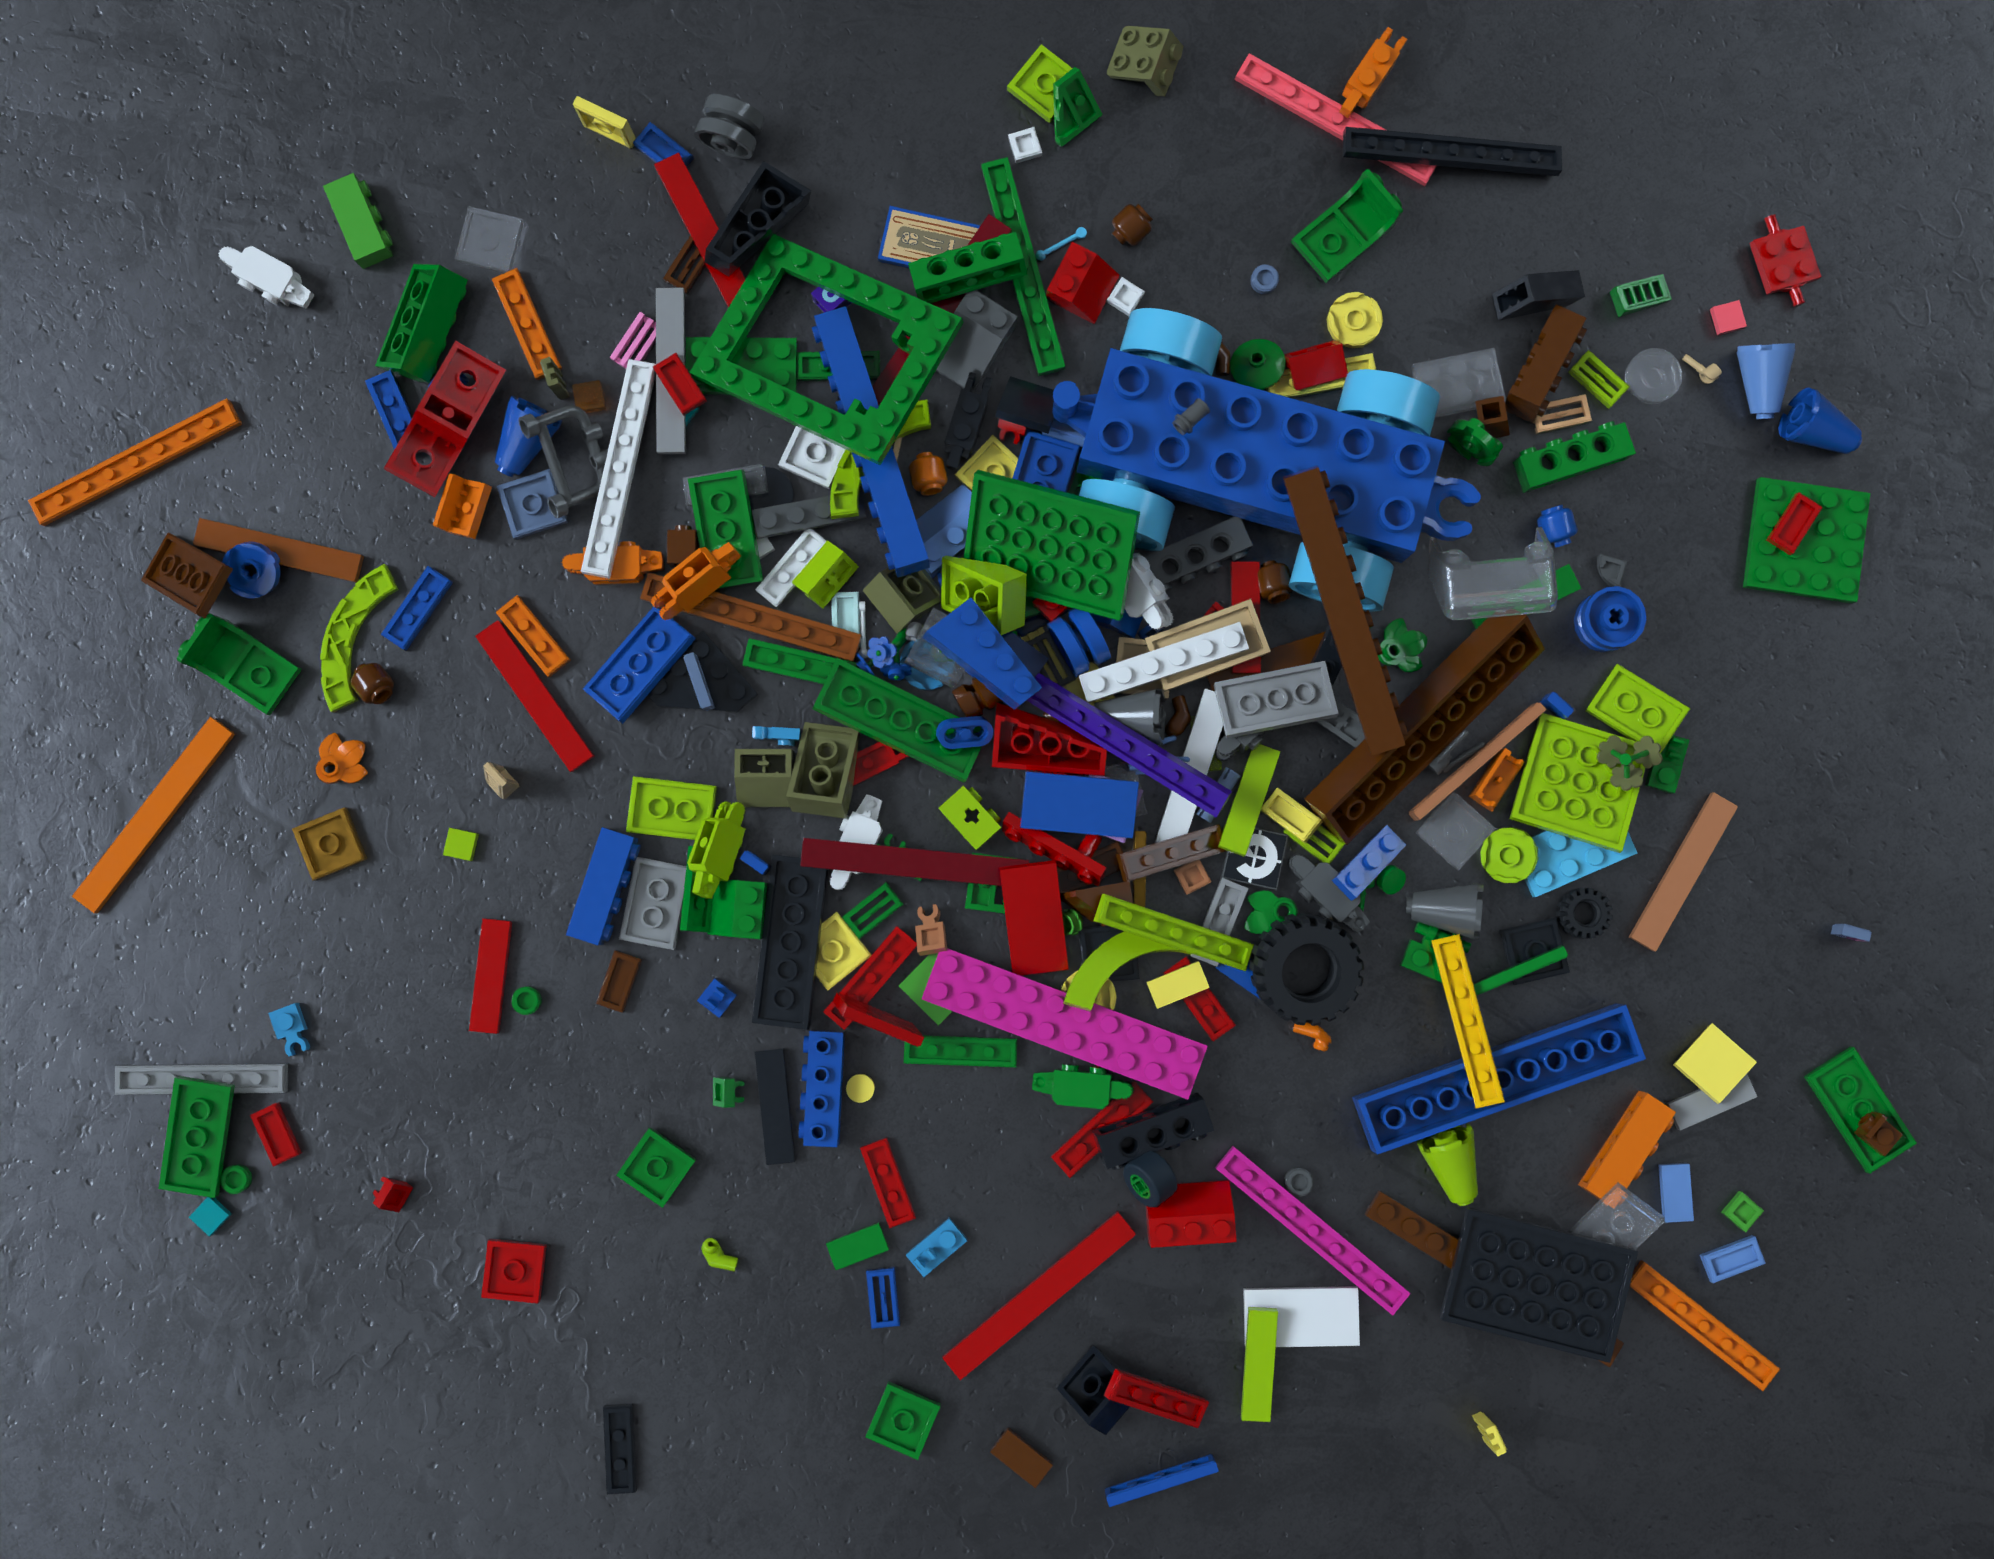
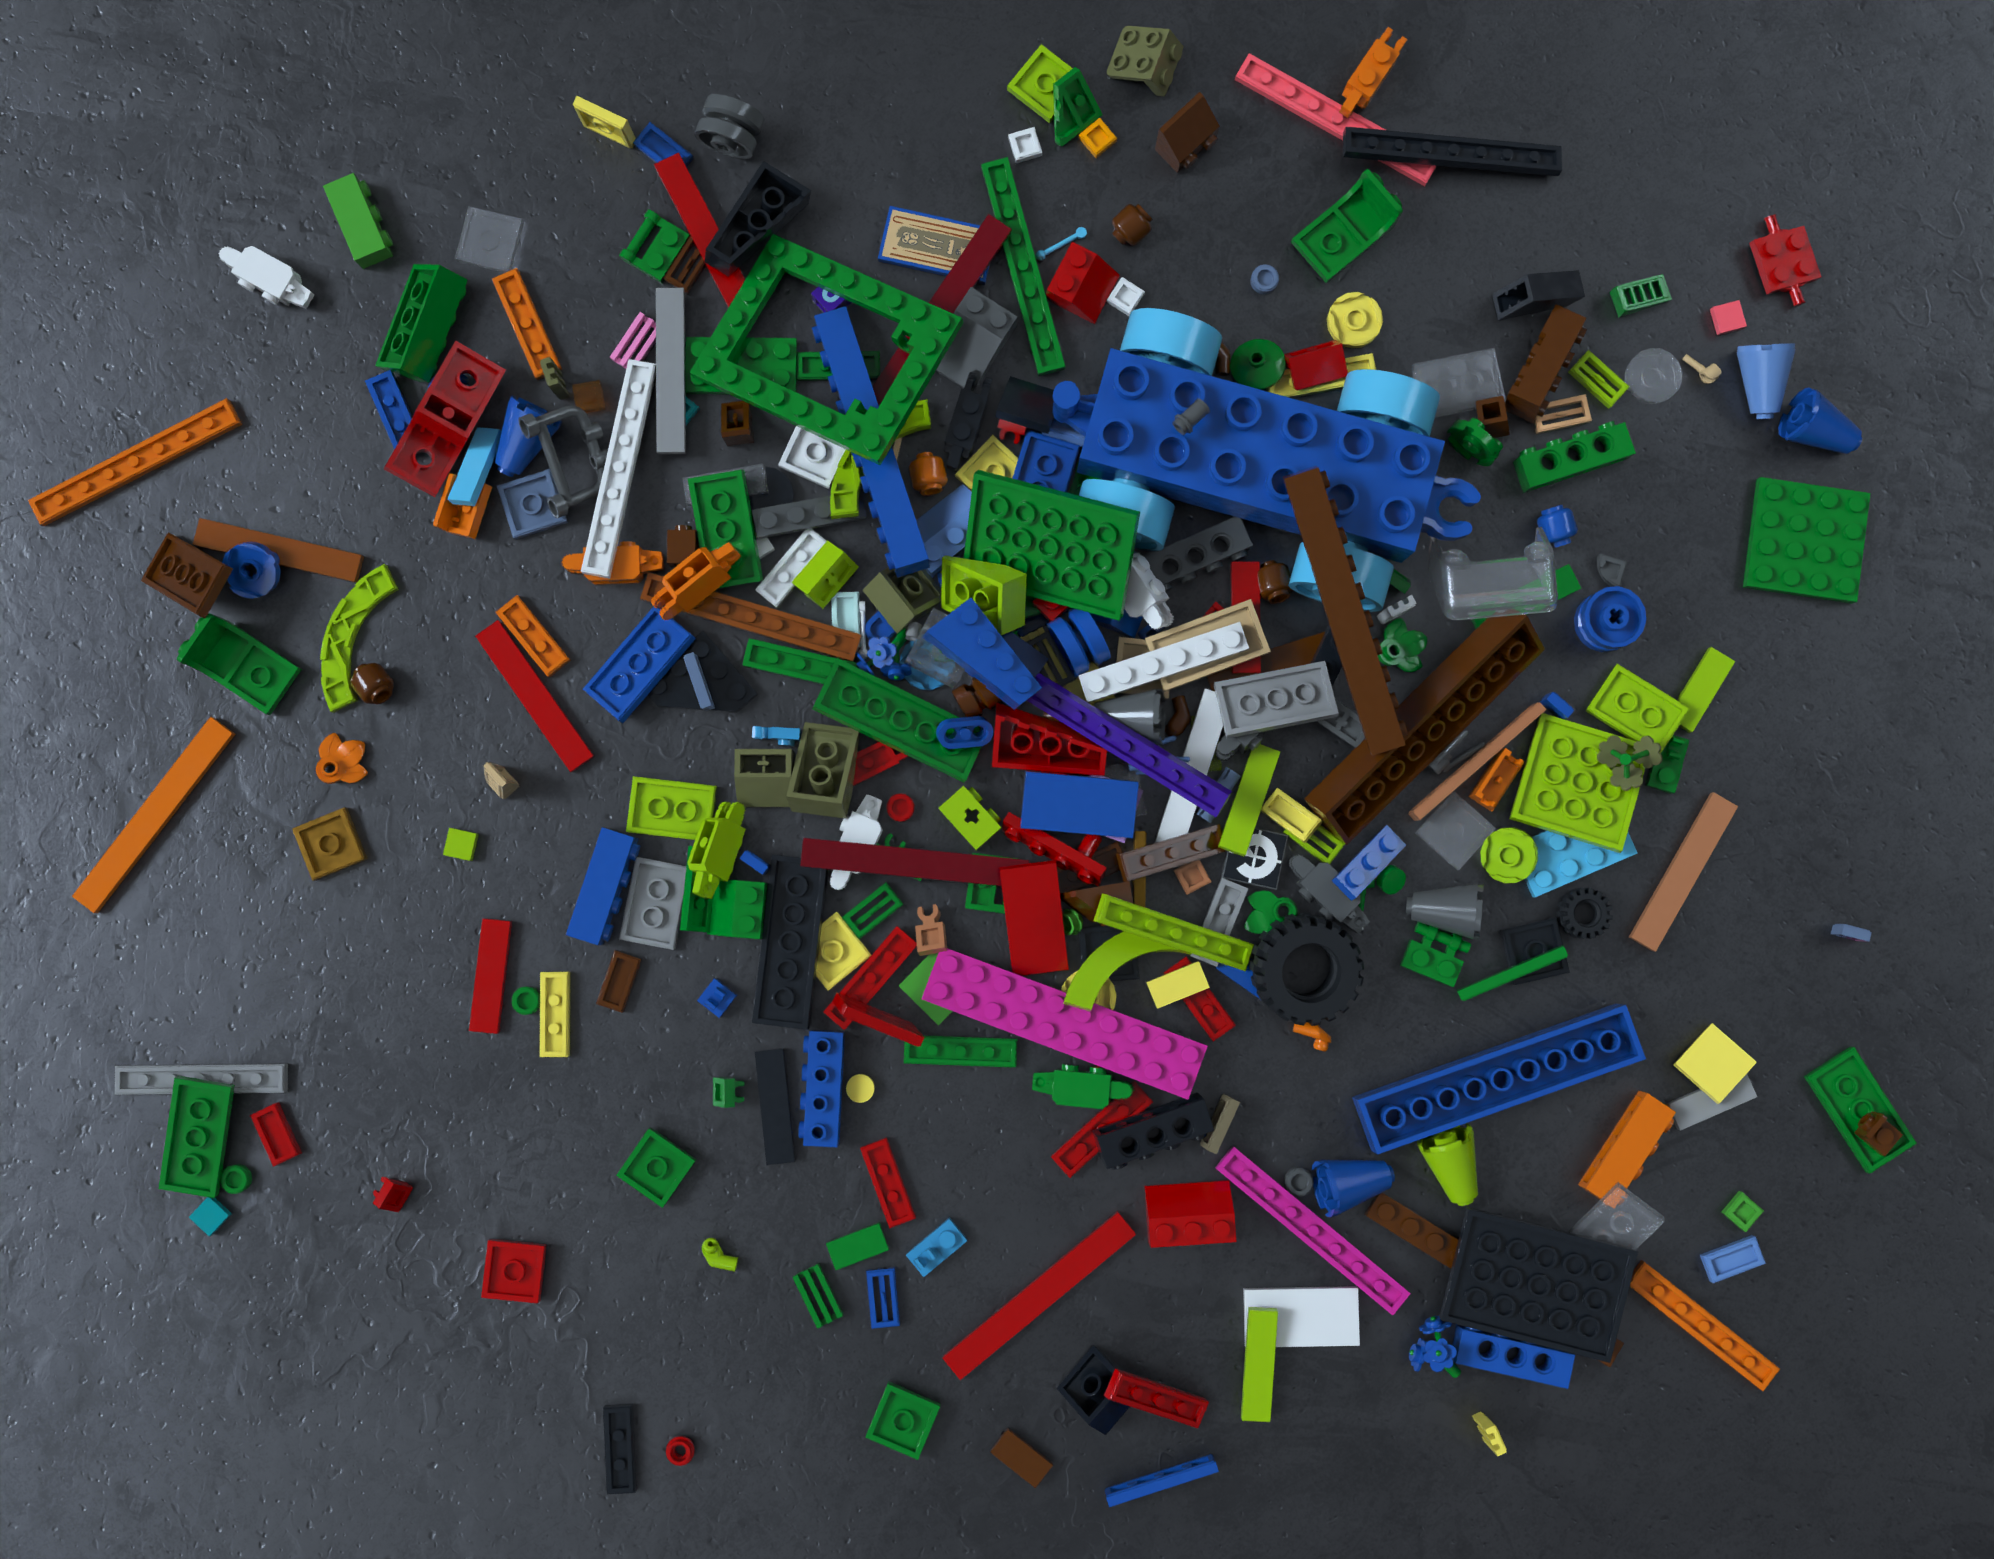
dark azure plate [268,1003,310,1056] -> none
blue tile [381,566,453,651] -> none
red tile [653,353,707,416] -> none
green brick [908,232,1028,303] -> none
black wheel [1123,1151,1177,1208] -> none
yellow tile [1431,934,1505,1109] -> none
medium blue tile [1658,1163,1694,1223] -> none
red tile [1766,492,1823,555] -> none
none -> medium azure tile [447,427,502,506]
none -> light yellow tile [540,972,570,1057]
none -> green plate [619,209,690,284]
none -> red plate [666,1436,695,1466]
none -> reddish brown slope [721,401,755,446]
none -> green tile [793,1263,844,1329]
none -> blue tile [865,611,897,640]
none -> red tile [886,793,915,822]
none -> light orange tile [1078,118,1117,158]
none -> reddish brown slope [1155,92,1220,173]
none -> dark tan tile [1200,1094,1240,1154]
none -> blue cone [1312,1160,1395,1217]
none -> white tile [1377,595,1416,624]
none -> green tile [1390,569,1411,594]
none -> blue plant [1409,1316,1461,1378]
none -> blue brick [1452,1324,1575,1389]
none -> lime tile [1677,647,1735,733]

